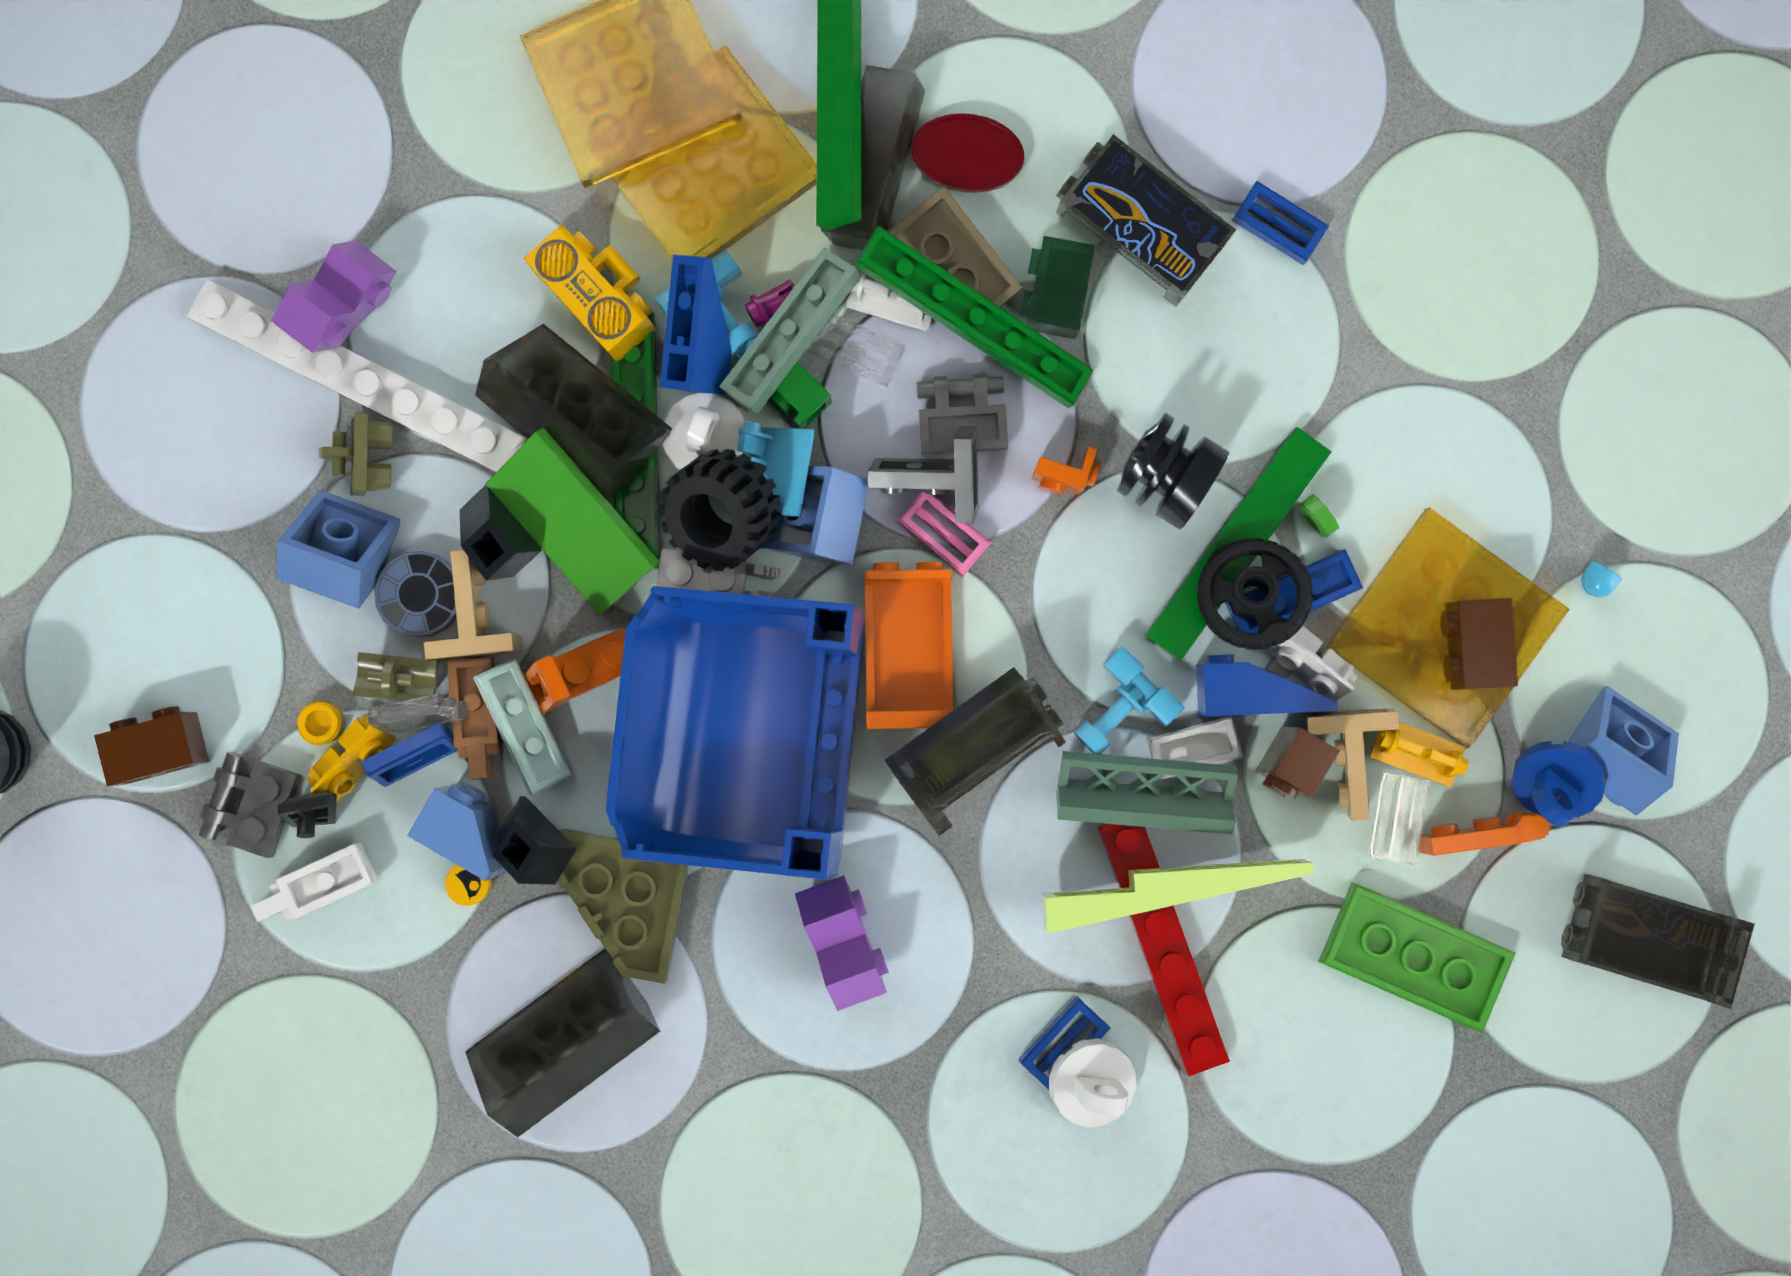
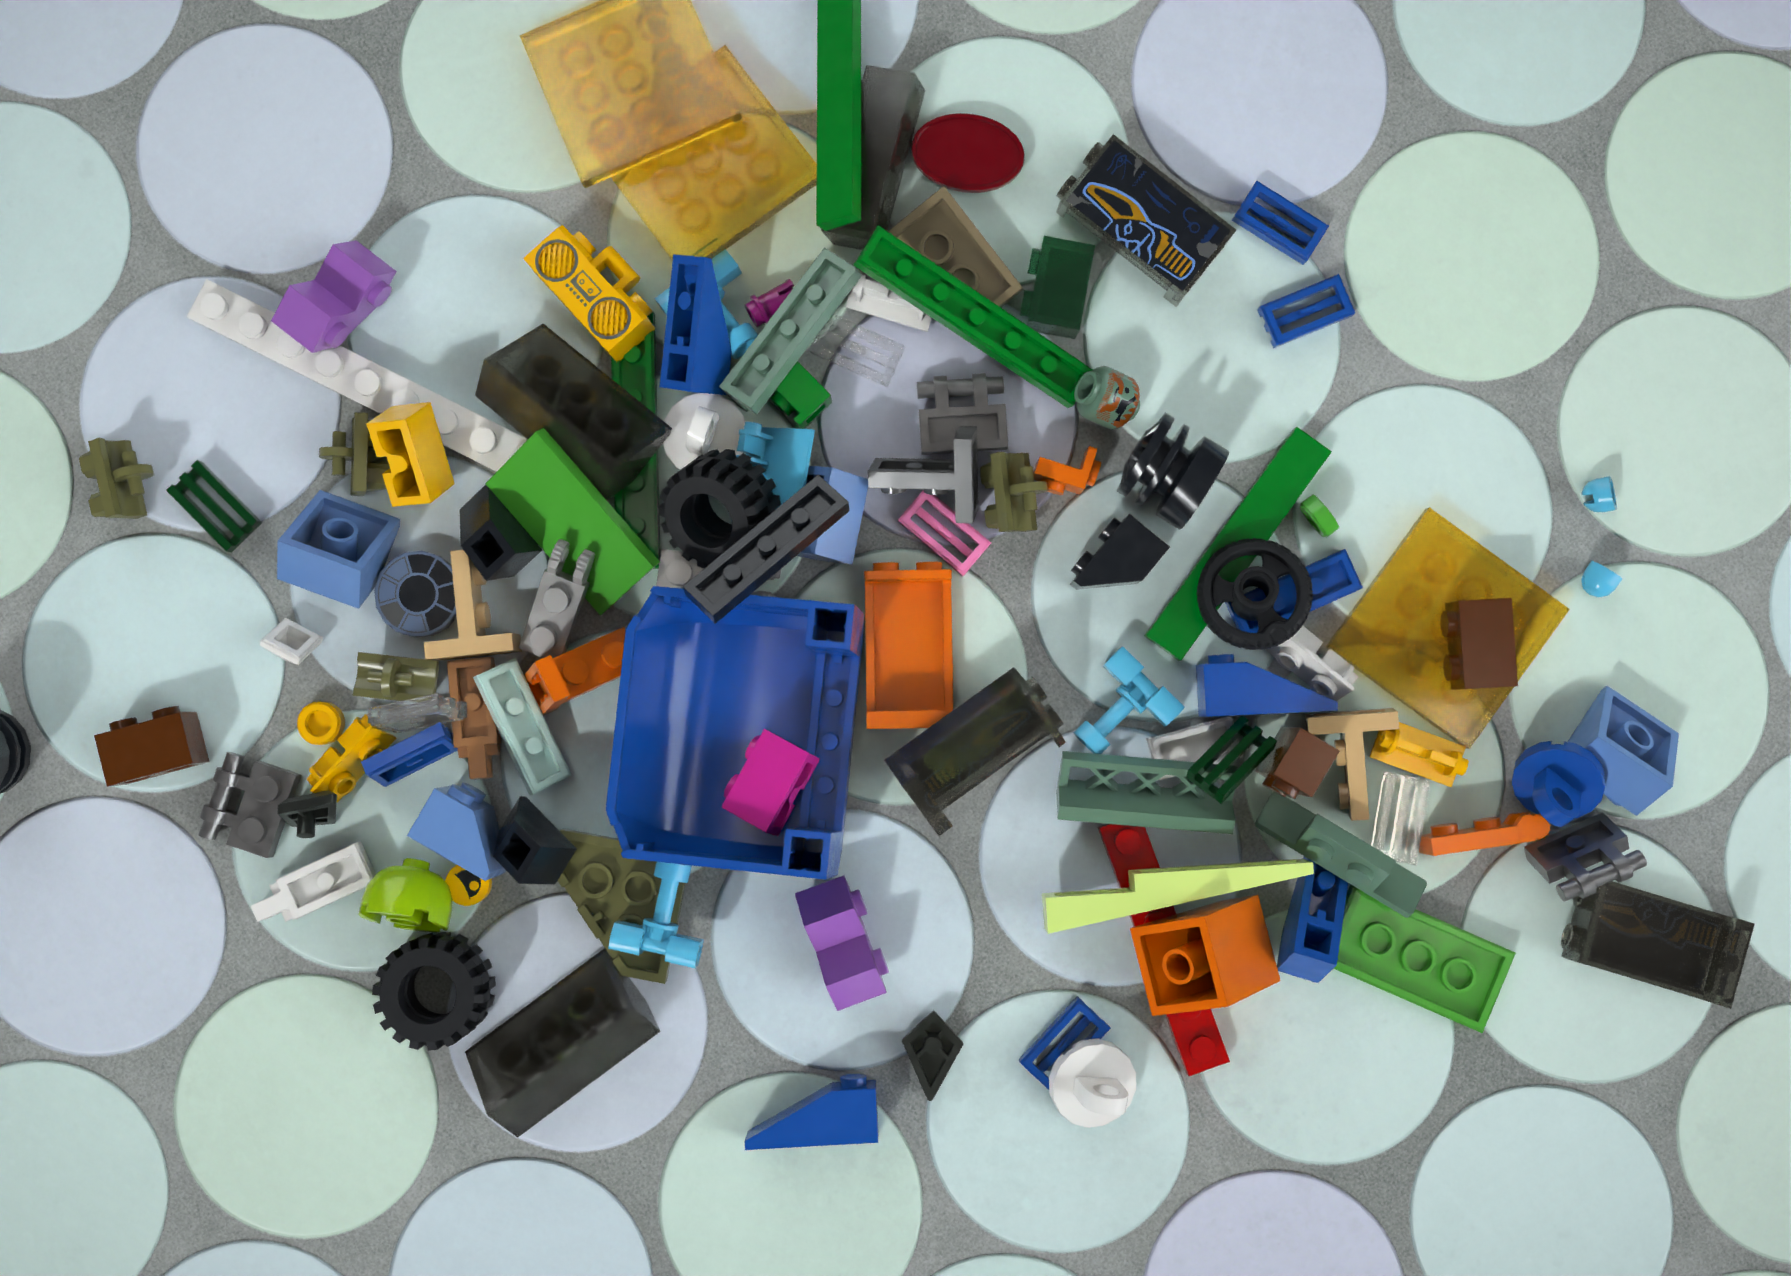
none -> olive hips [79,438,154,519]
none -> dark green tile [166,460,262,553]
none -> white slope [260,618,323,665]
none -> lime cylinder [358,858,452,932]
none -> yellow brick [366,402,455,507]
none -> black tyre [372,932,496,1051]
none -> light grey hinge [519,539,595,658]
none -> medium azure bar [608,862,704,968]
none -> black plate [683,475,850,624]
none -> dark pink brick [721,729,820,836]
none -> blue slope [744,1074,879,1150]
none -> pearl dark grey piece [902,1010,963,1101]
none -> olive hips [980,452,1048,532]
none -> black slope [1070,514,1170,590]
none -> sand green head [1074,366,1140,430]
none -> orange slope [1130,895,1281,1016]
none -> dark green tile [1186,716,1277,804]
none -> sand green bracket [1255,792,1427,918]
none -> blue tile [1257,274,1355,349]
none -> blue slope [1277,856,1348,983]
none -> flat silver plate [1524,812,1647,901]
none -> medium azure hinge [1581,476,1617,513]

